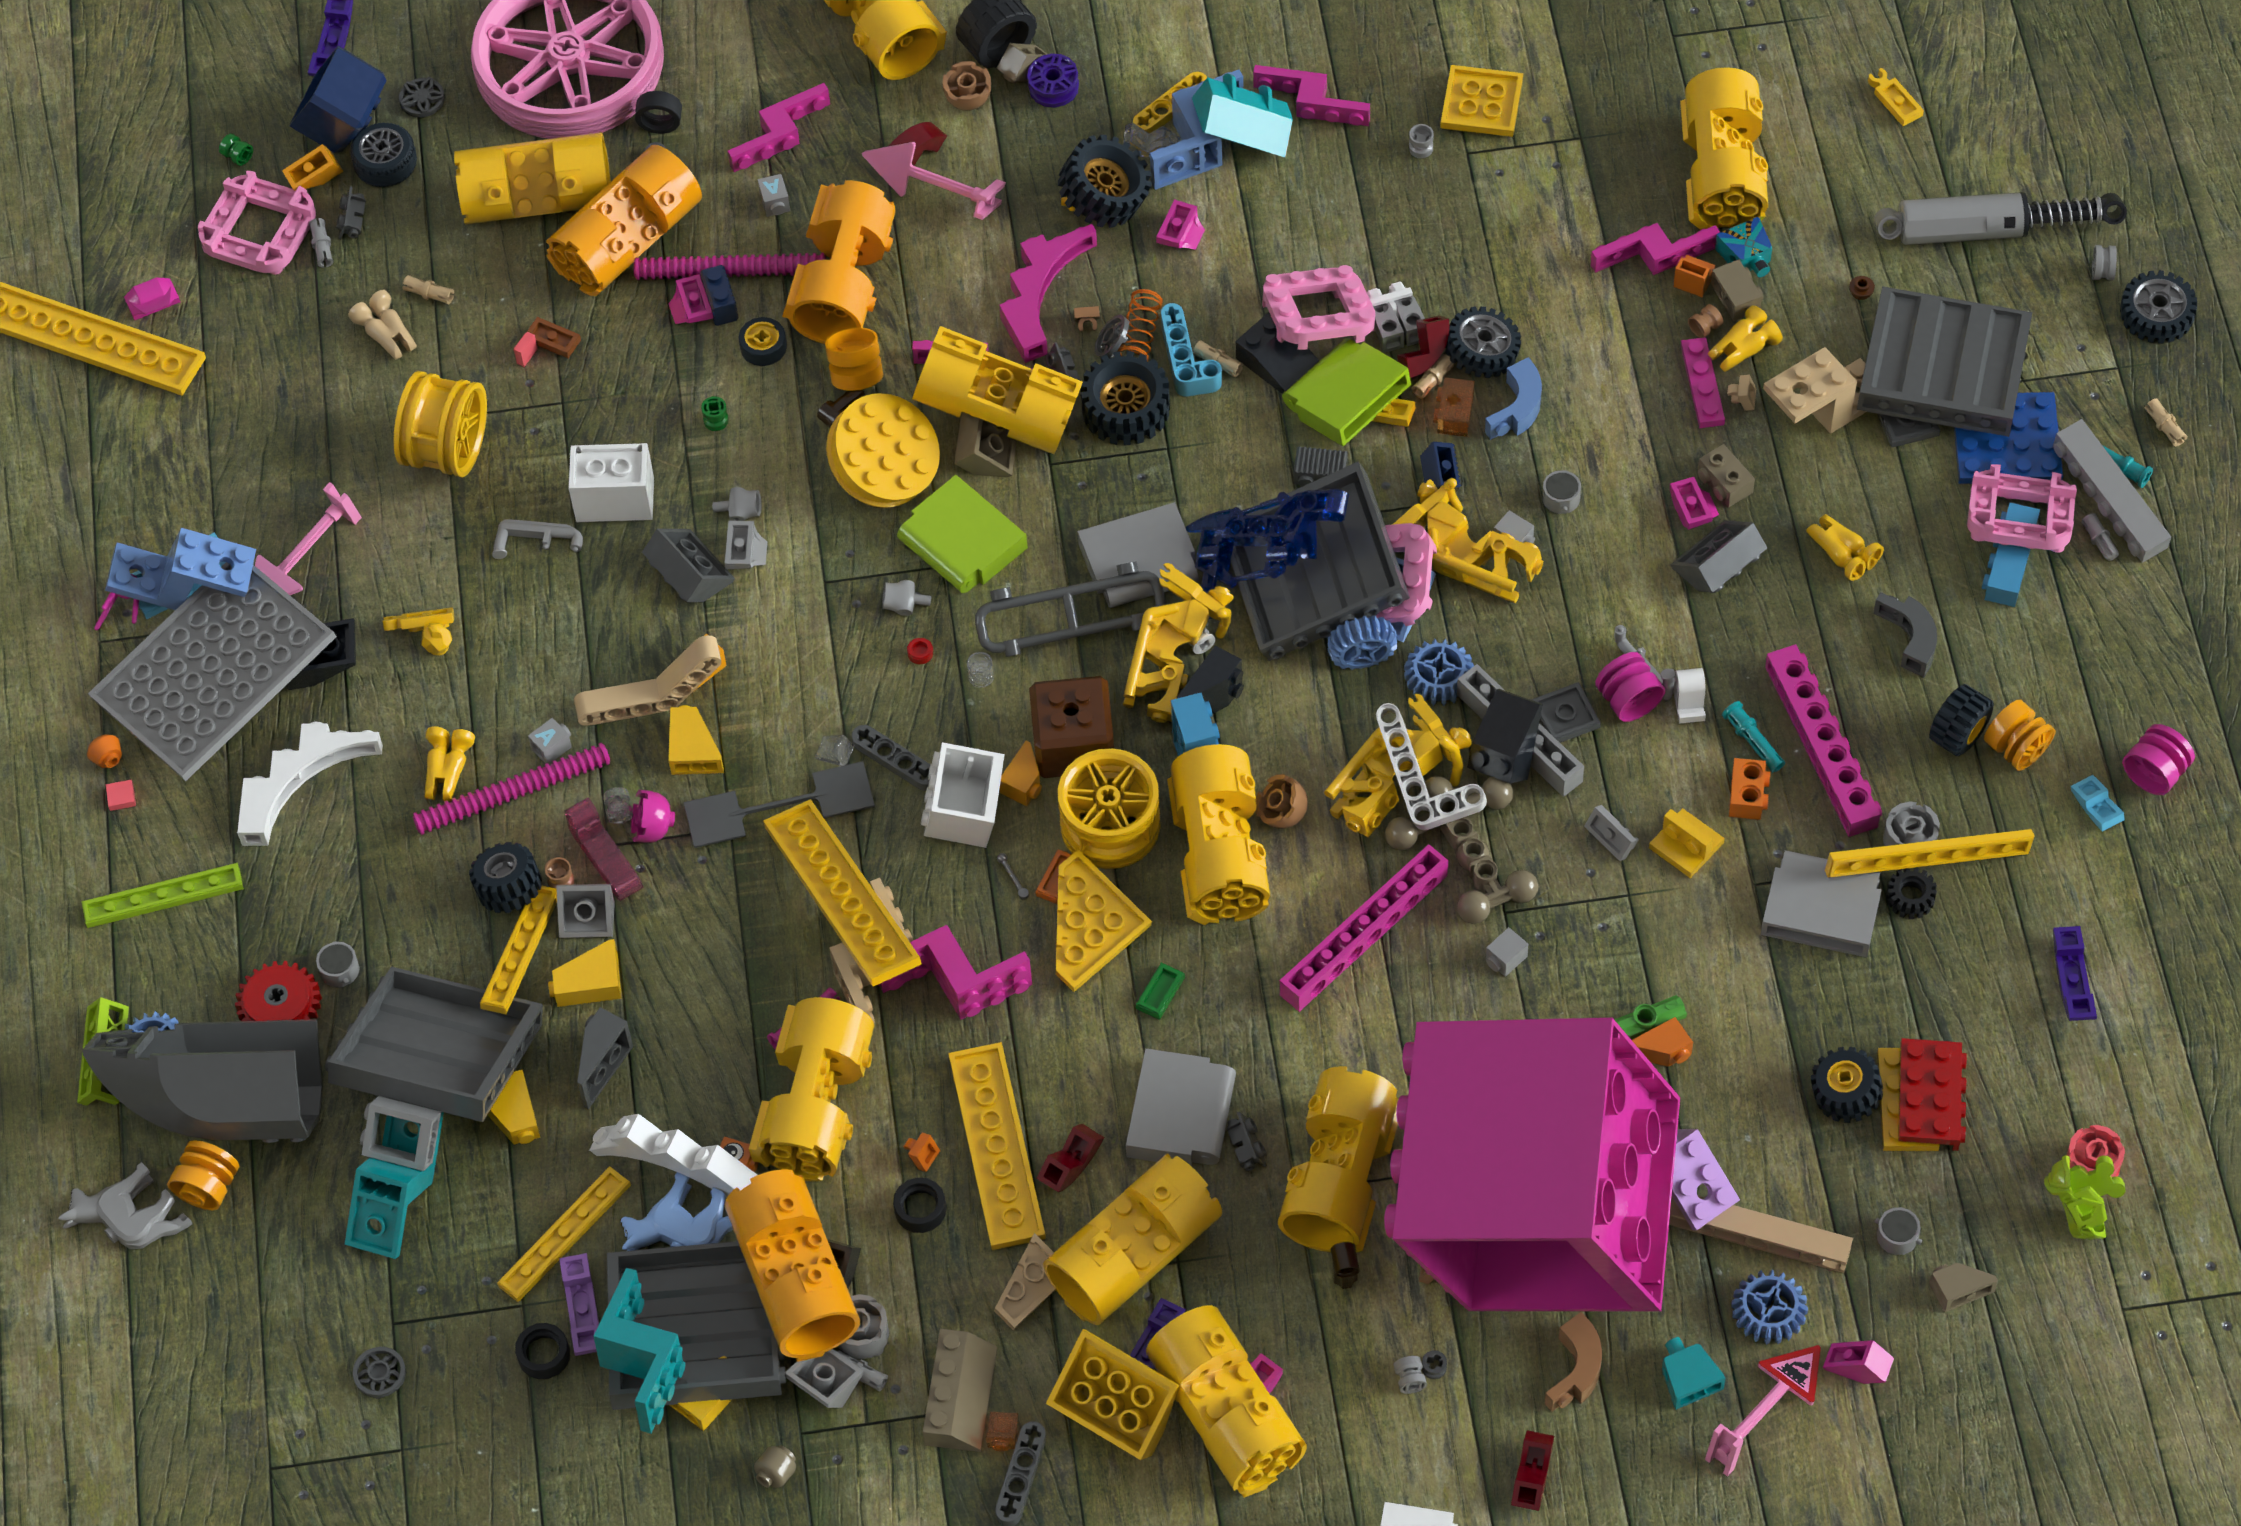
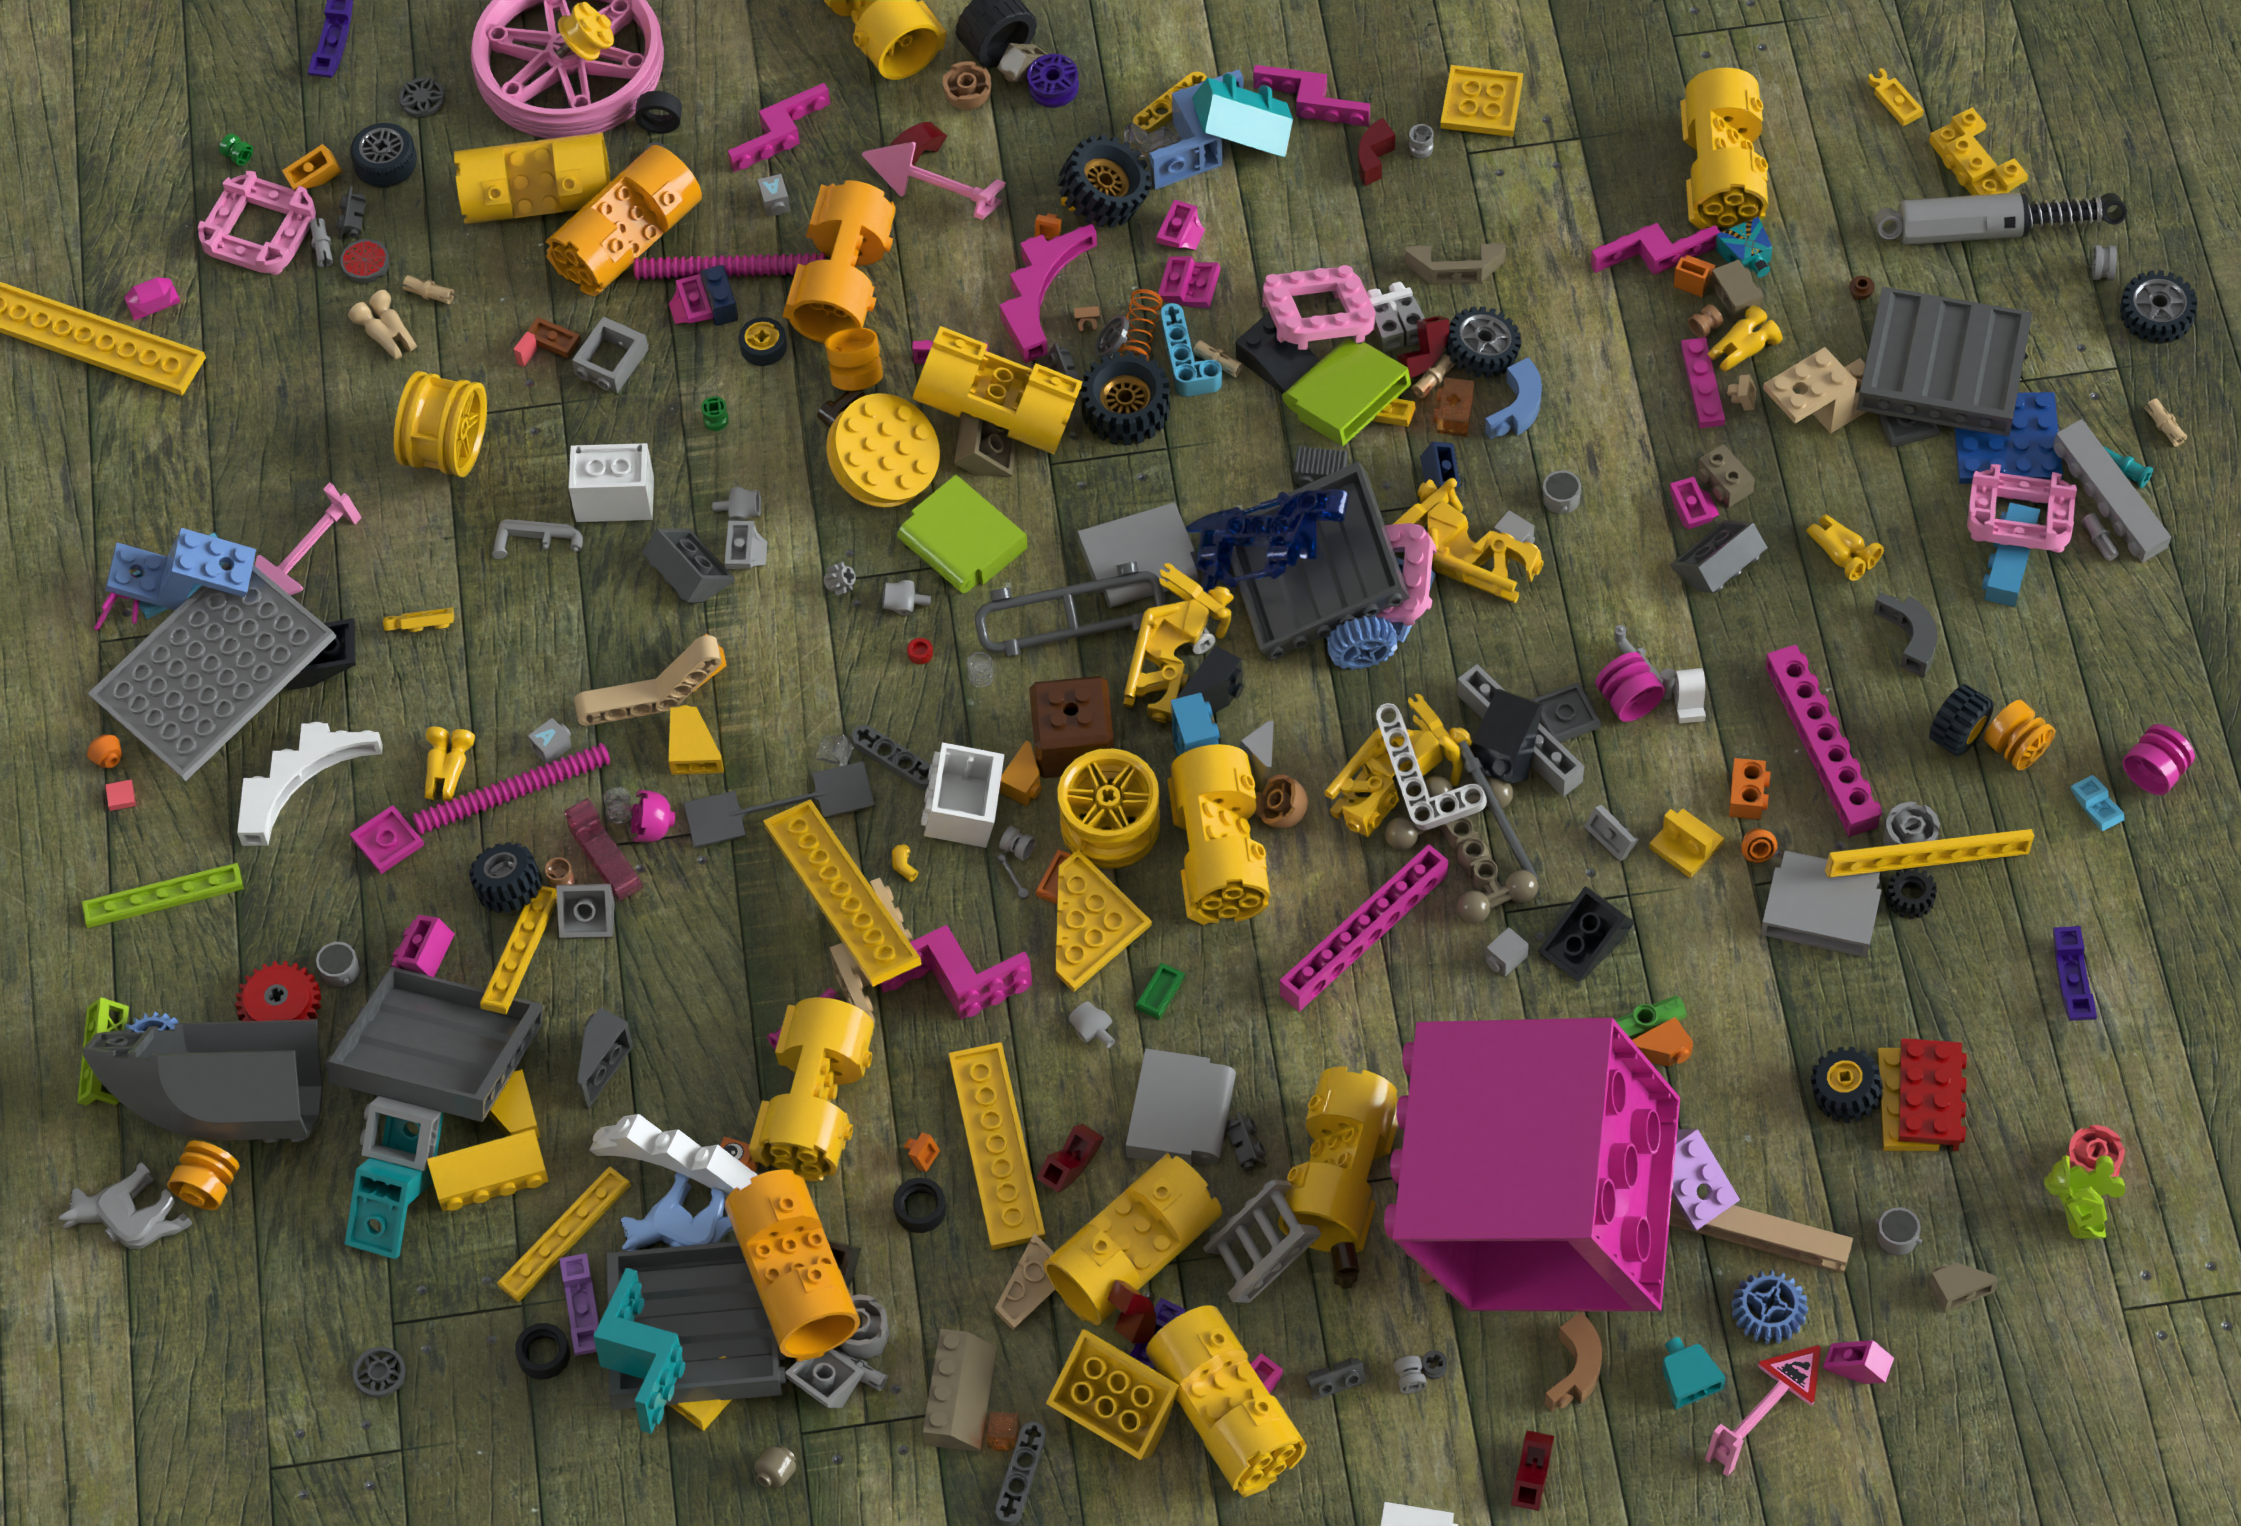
dark blue plate [289,46,387,153] -> none
yellow rock [421,623,452,656] -> none
yellow slope [548,939,622,1007] -> none
medium blue gear [1404,638,1474,706] -> none
teal pin [1722,701,1786,773] -> none
none -> tile [340,239,390,284]
none -> dark pink plate [350,805,424,874]
none -> dark pink brick [390,915,455,977]
none -> yellow slope [427,1129,549,1212]
none -> yellow wheel [556,2,614,61]
none -> light grey window [572,317,649,393]
none -> light grey gear [824,562,856,596]
none -> yellow arm [892,844,918,882]
none -> light grey wheel [999,826,1036,861]
none -> orange tile [1034,213,1062,241]
none -> light grey piece [1069,1001,1115,1048]
none -> dark red brick [1107,1280,1156,1343]
none -> dark pink slope [1158,256,1221,308]
none -> light grey fence [1203,1180,1322,1303]
none -> light grey slope [1239,721,1274,793]
none -> dark grey hinge [1305,1357,1366,1401]
none -> dark red brick [1358,118,1395,186]
none -> dark tan slope [1405,243,1506,285]
none -> dark grey bar [1457,740,1539,881]
none -> black slope [1538,886,1635,982]
none -> orange cone [1741,828,1777,863]
none -> yellow bracket [1929,107,2028,195]

